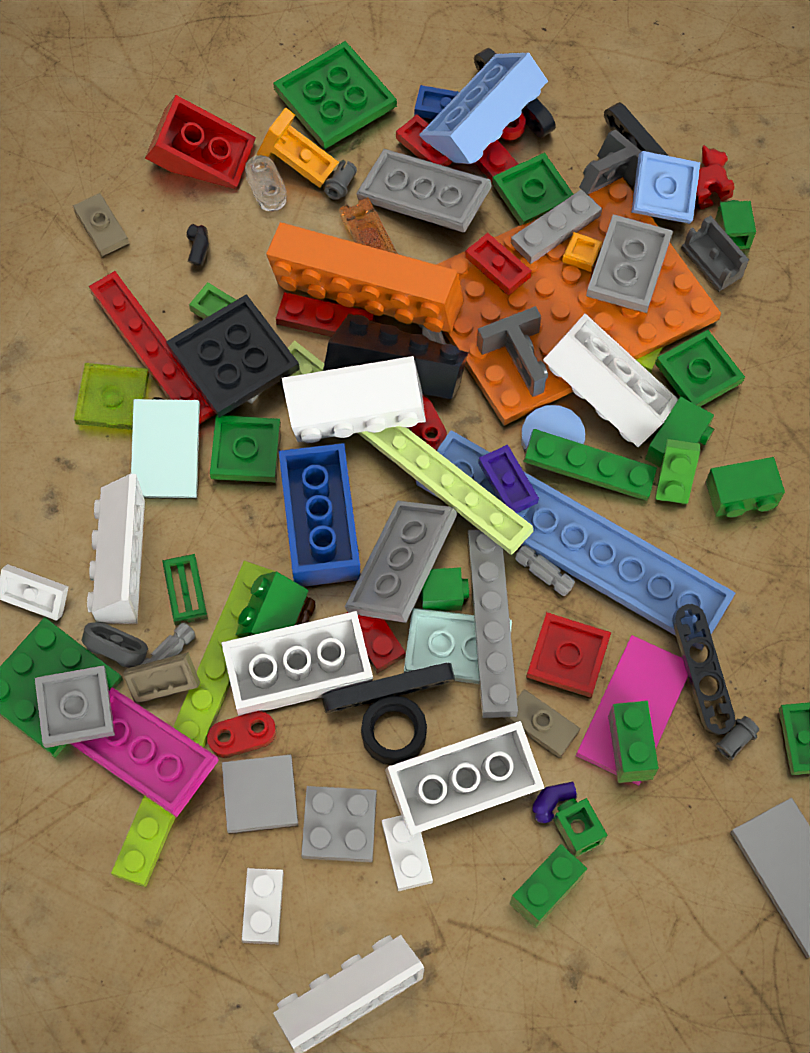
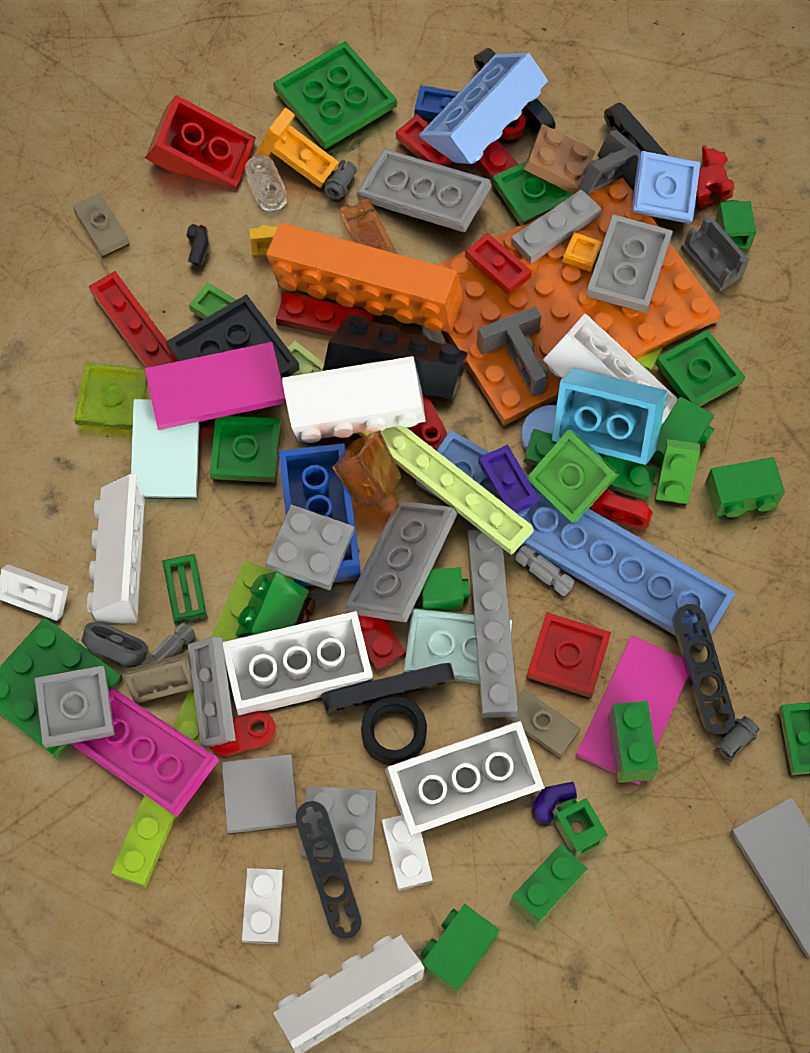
none -> dark pink tile [145,342,286,430]
none -> light grey plate [188,637,236,747]
none -> yellow plate [249,225,278,256]
none -> light grey plate [266,505,354,590]
none -> black beam [296,801,362,939]
none -> clear orange torso [332,430,401,515]
none -> green brick [420,904,500,995]
none -> medium nougat plate [524,124,595,194]
none -> bright green plate [527,429,619,523]
none -> medium azure brick [552,368,667,465]
none -> red plate [589,489,653,529]

